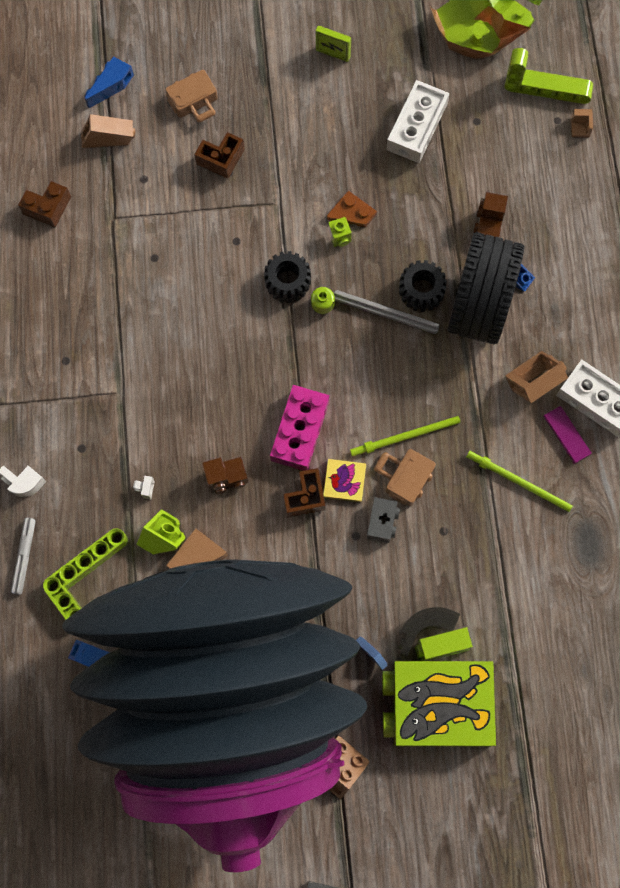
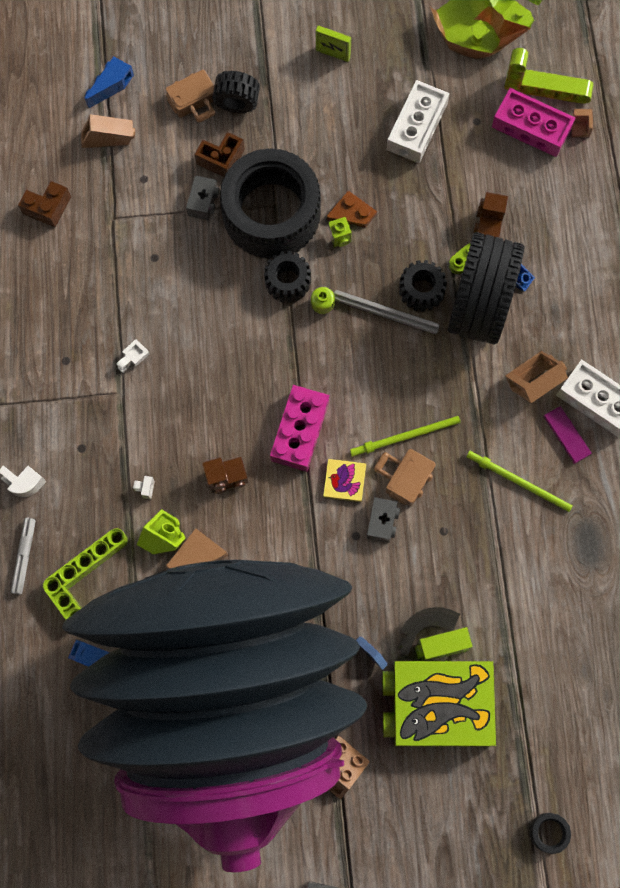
reddish brown brick [283,468,326,517] -> none
none -> white plate [117,340,149,373]
none -> dark grey brick [186,175,220,220]
none -> black tyre [212,71,260,113]
none -> black tyre [220,148,321,259]
none -> lime plate [449,243,471,274]
none -> dark pink brick [492,88,576,157]
none -> black tyre [530,812,571,854]

